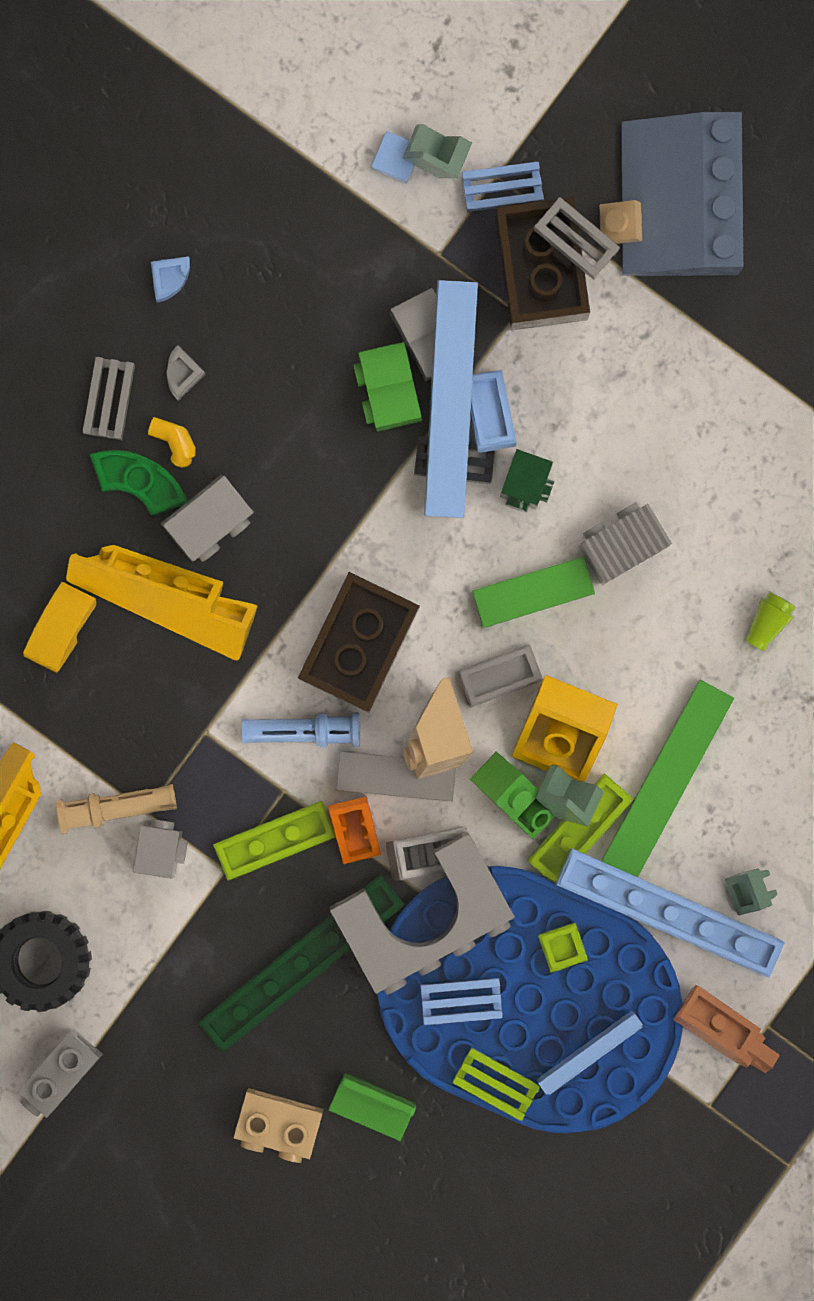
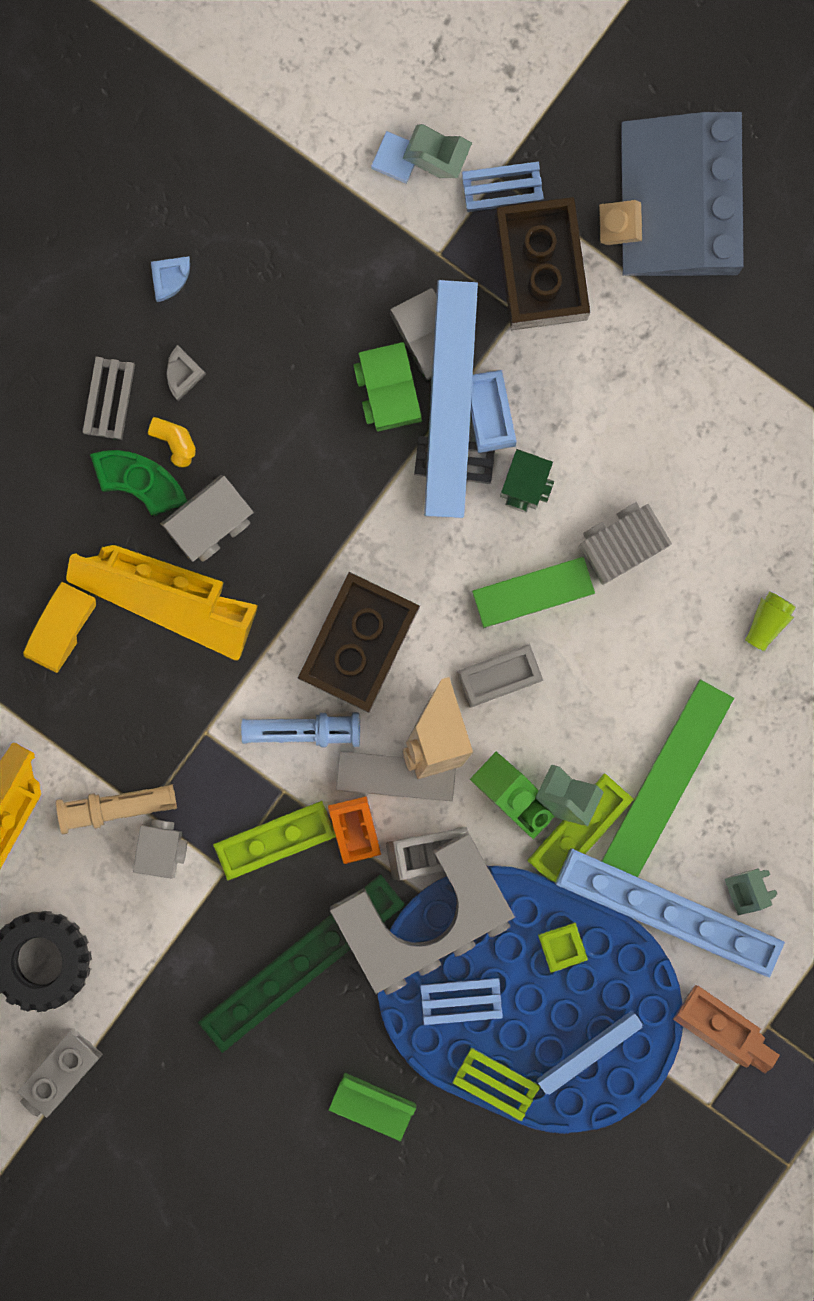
tan brick [234,1088,324,1163] -> none
yellow slope [511,675,618,782] -> none
light grey tile [534,197,620,280] -> none

